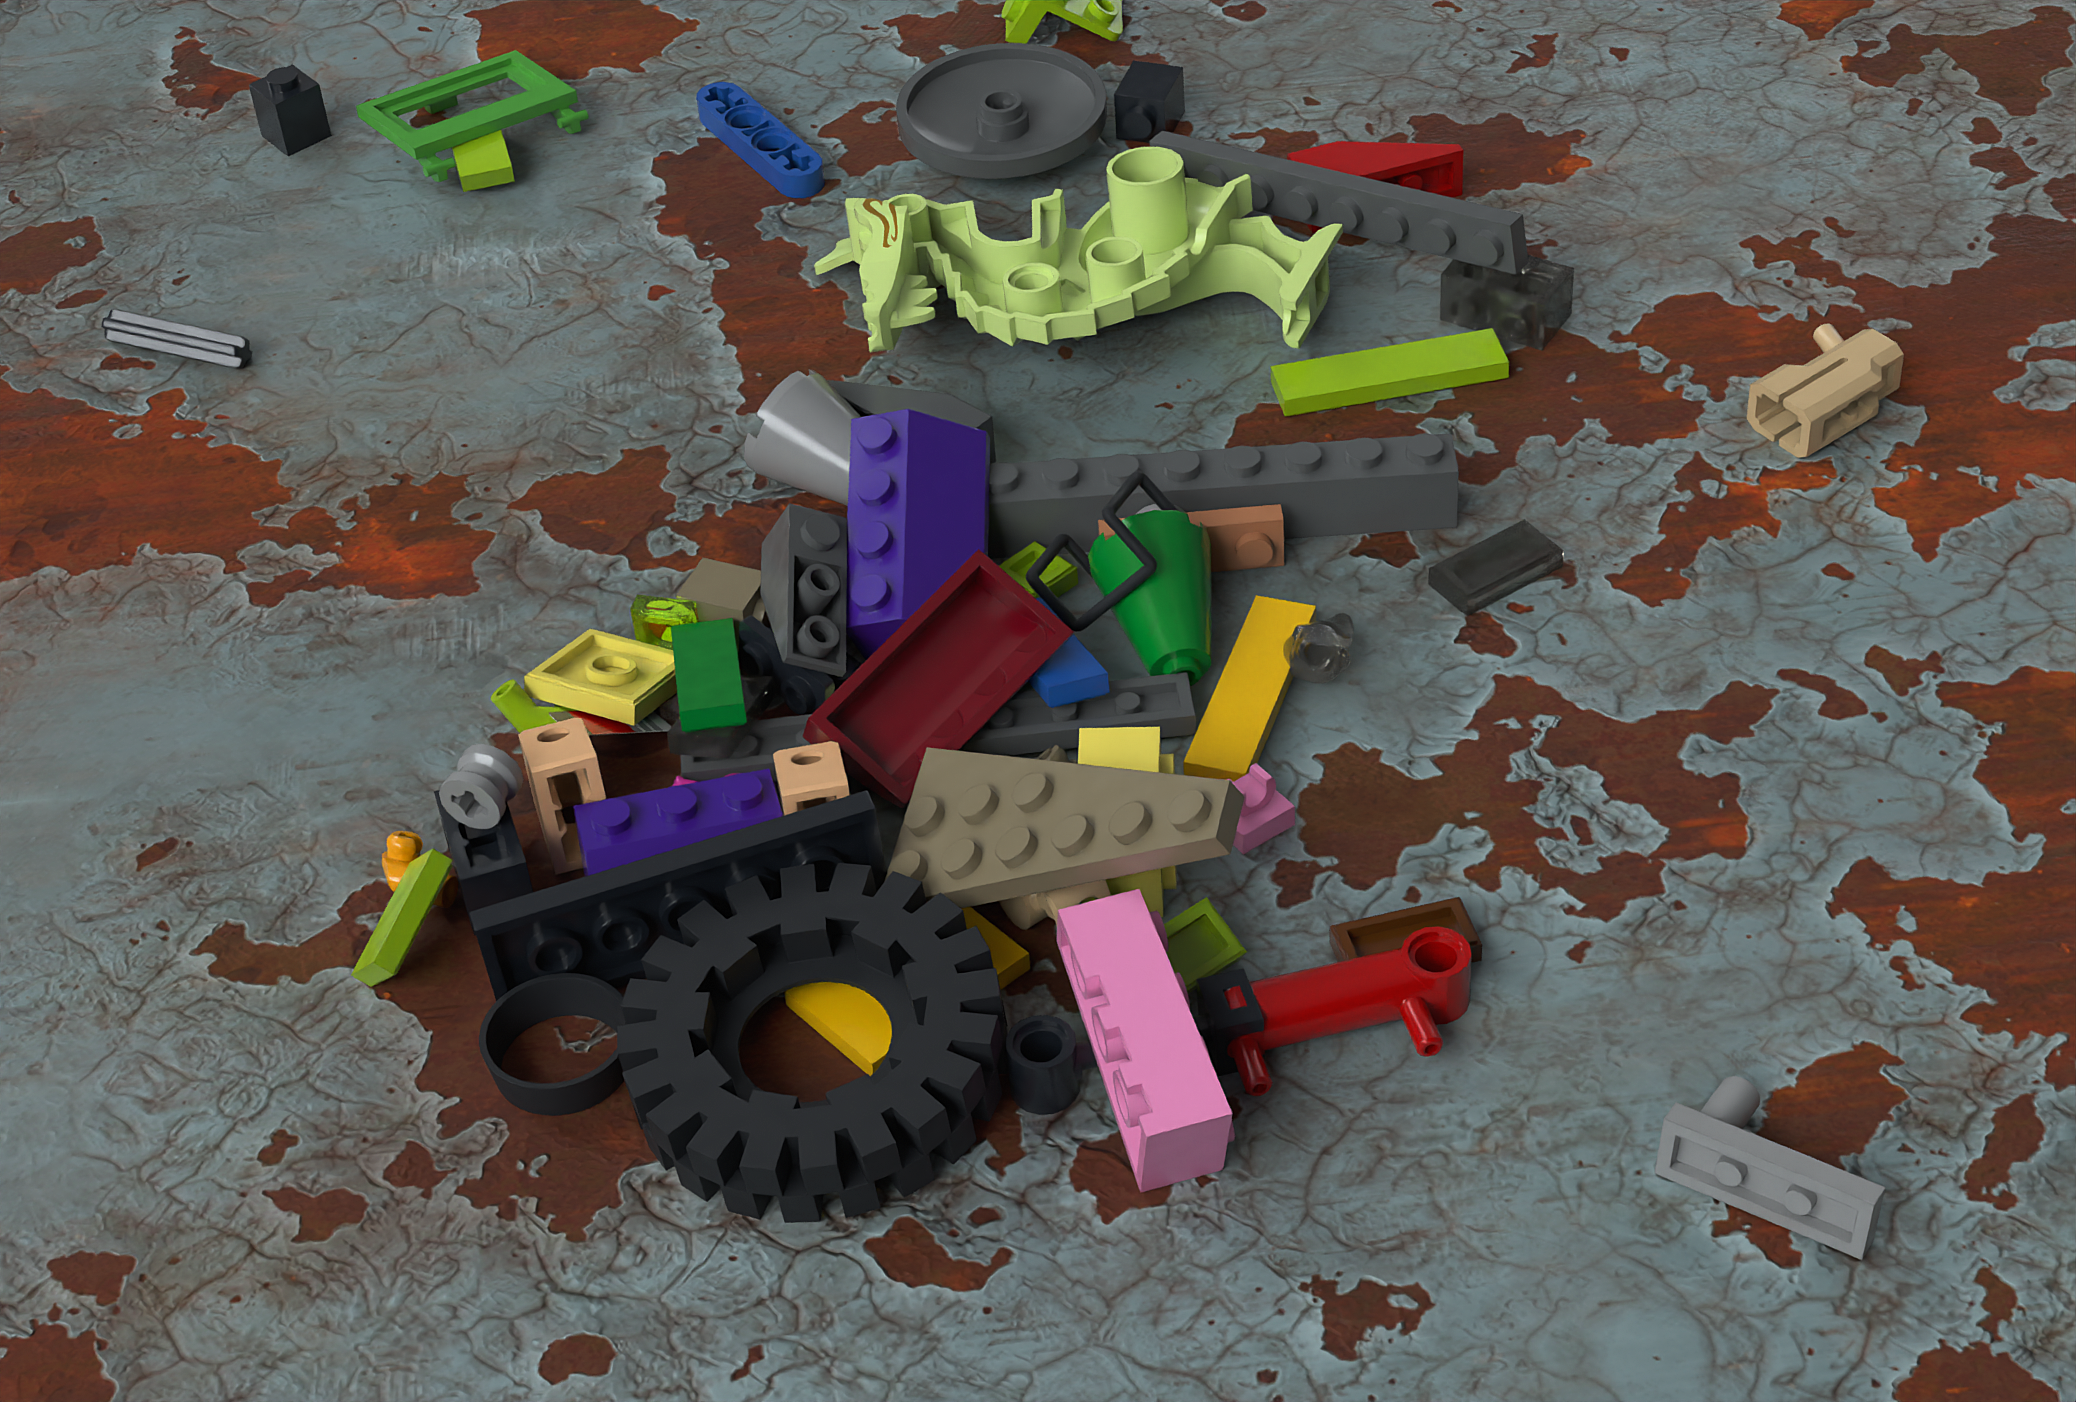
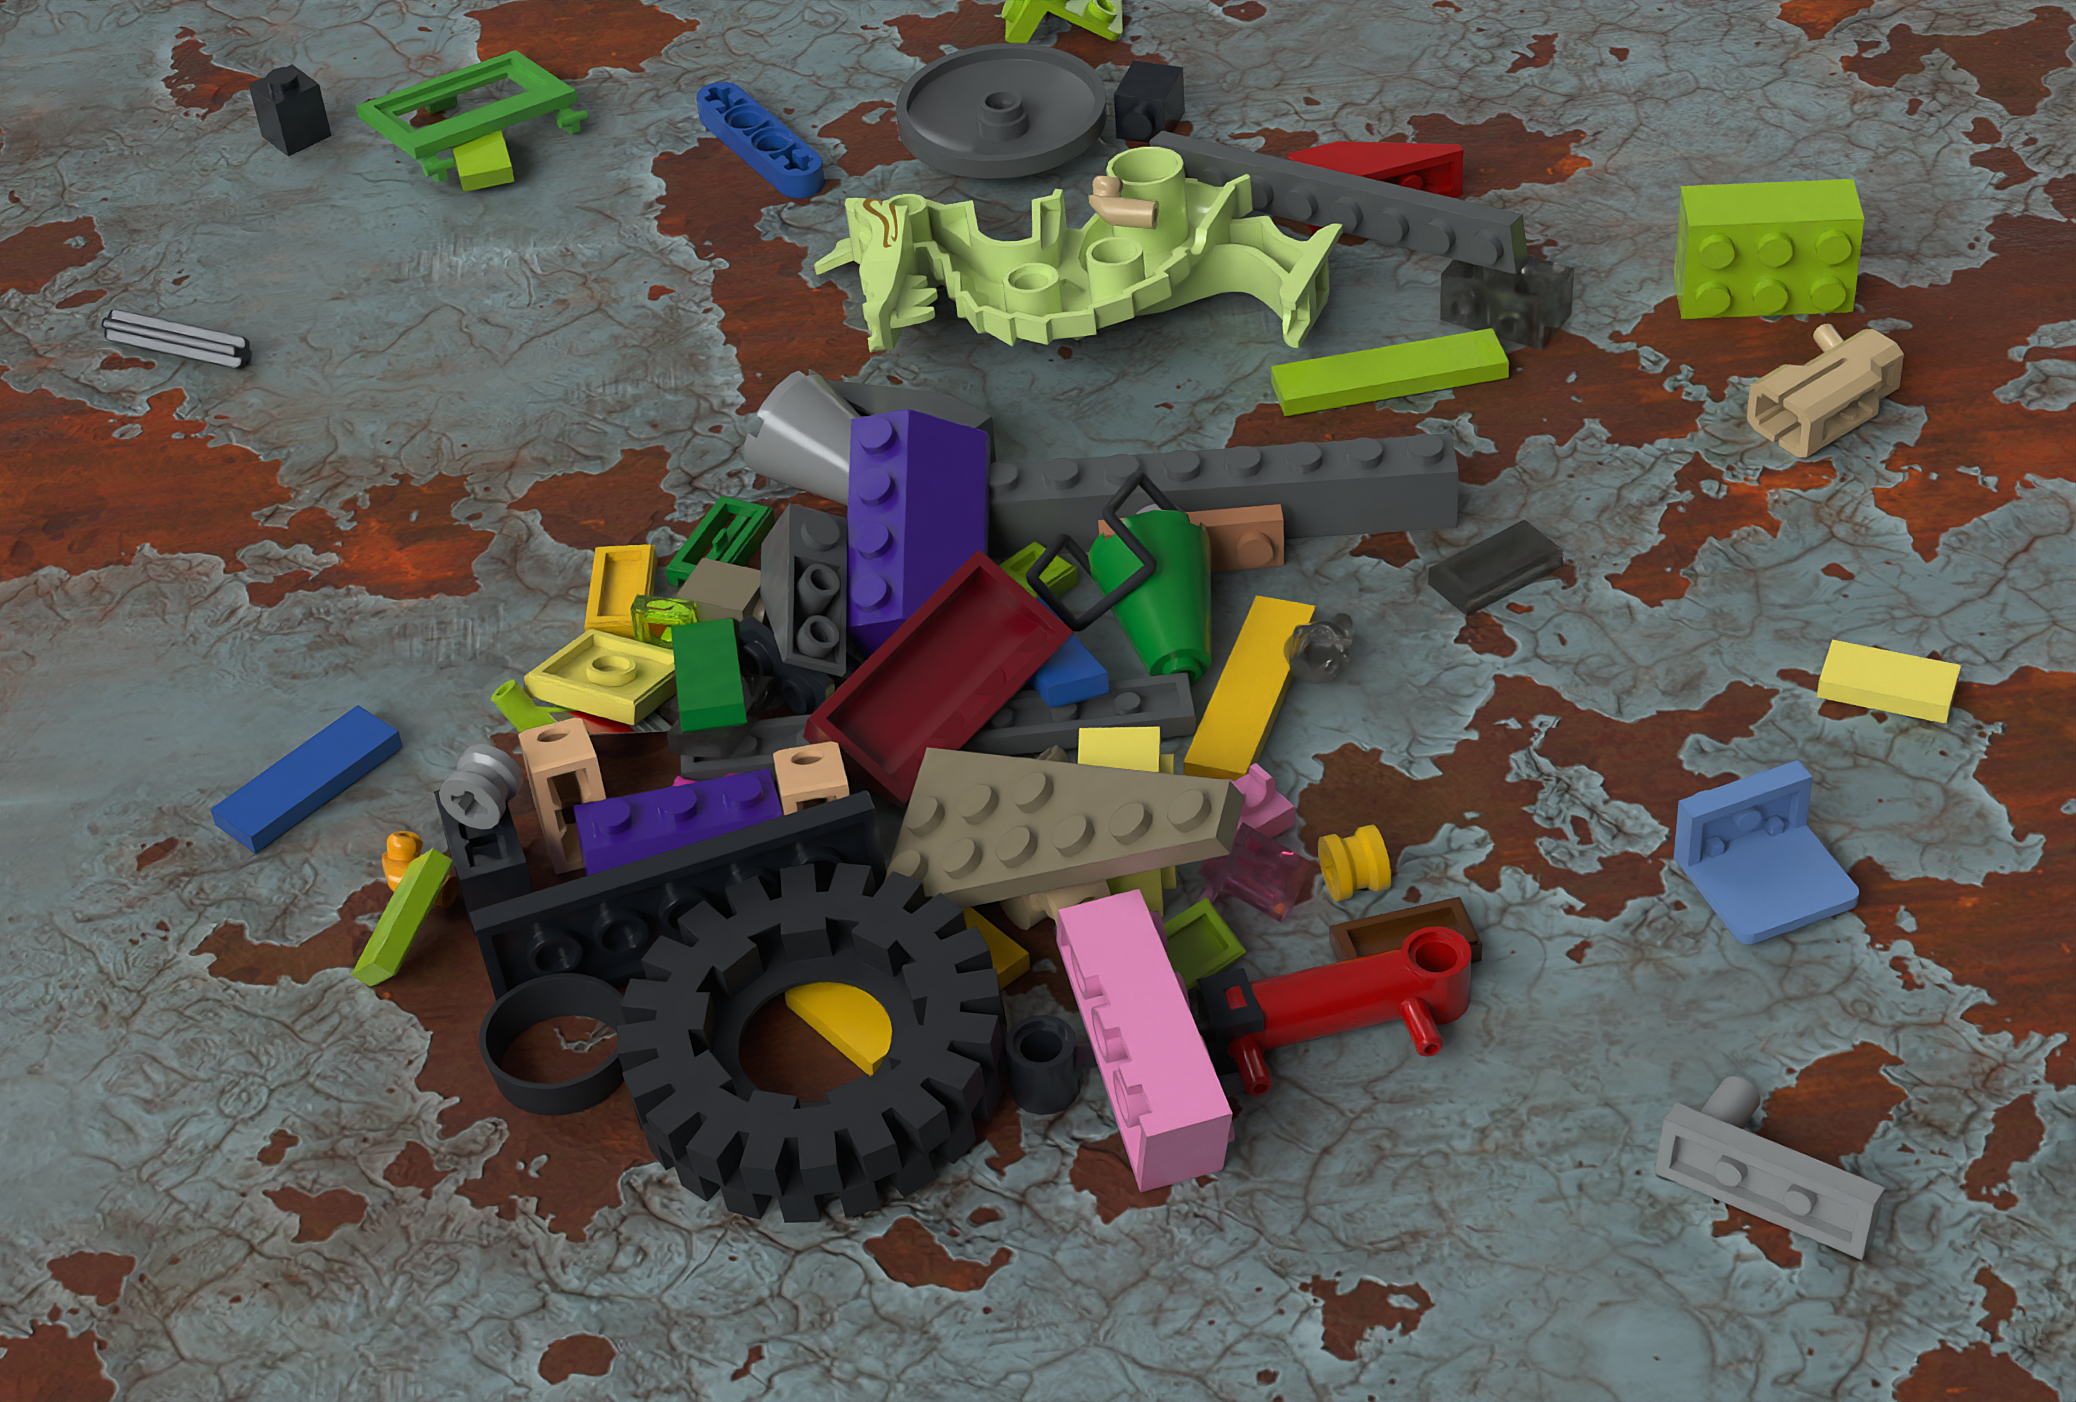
none -> blue tile [210,705,403,854]
none -> yellow tile [584,544,658,641]
none -> green tile [665,496,776,587]
none -> tan arm [1089,176,1160,229]
none -> clear pink bracket [1196,822,1312,923]
none -> yellow wheel [1318,824,1391,902]
none -> lime brick [1673,179,1864,319]
none -> medium blue bracket [1674,760,1859,945]
none -> light yellow tile [1817,639,1961,724]

